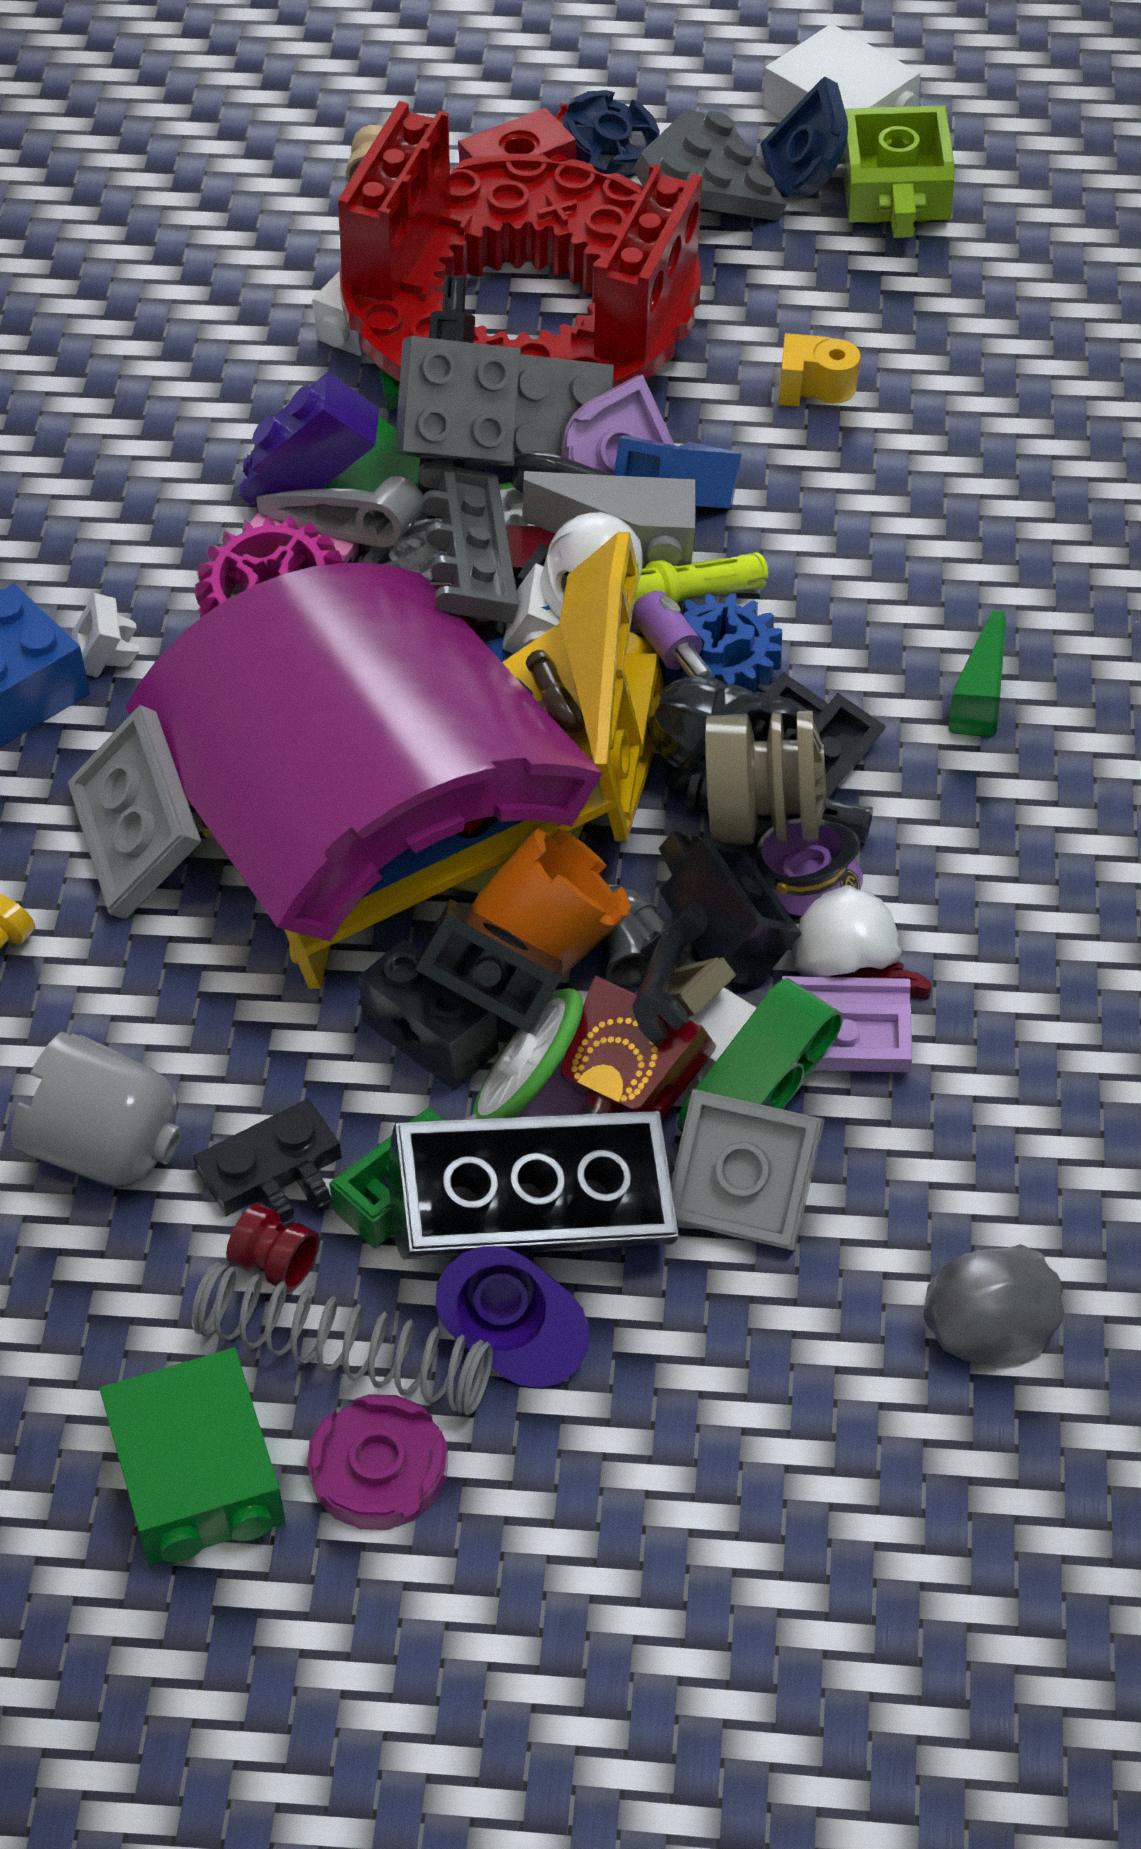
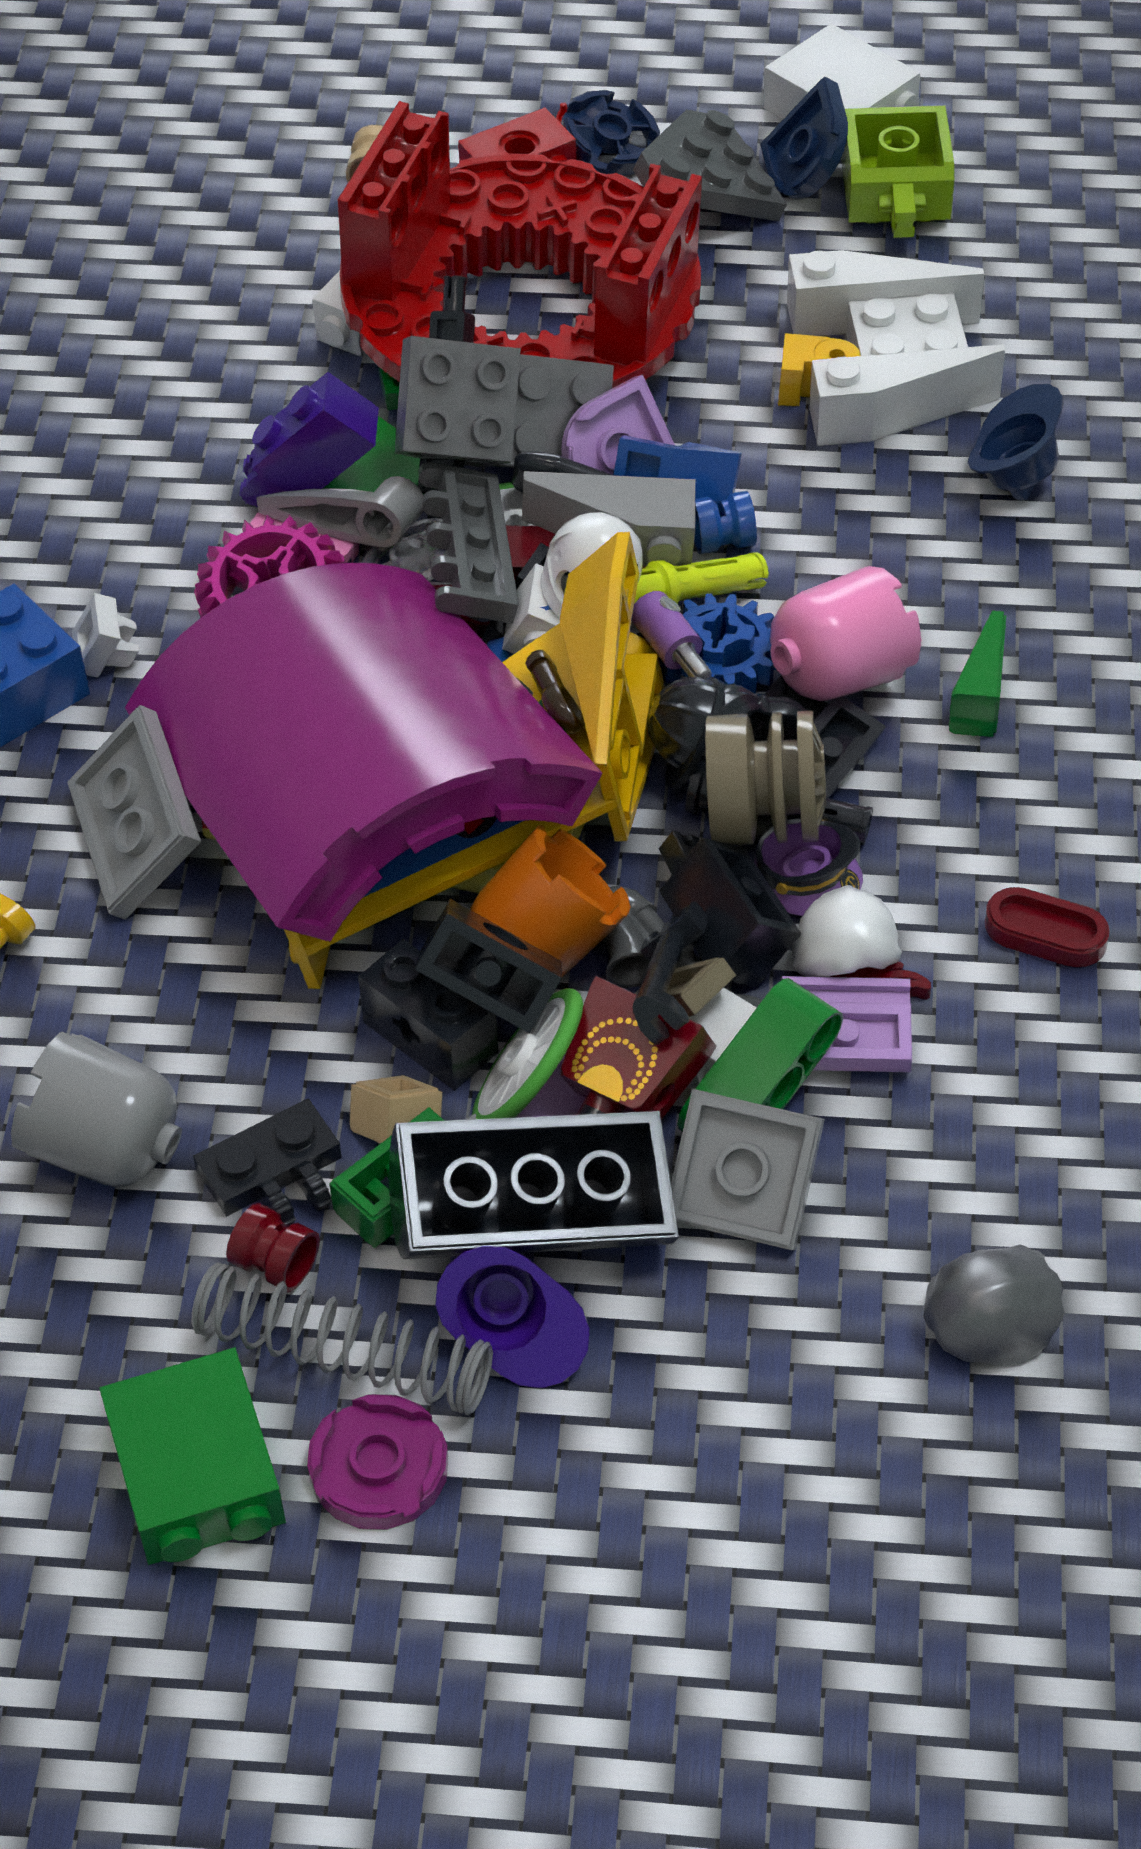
none -> tan slope [350,1075,442,1143]
none -> blue wheel [694,491,757,554]
none -> bright pink cylinder [770,566,922,701]
none -> white wedge [787,250,1005,446]
none -> dark blue piece [967,384,1064,501]
none -> dark red tile [985,887,1109,967]

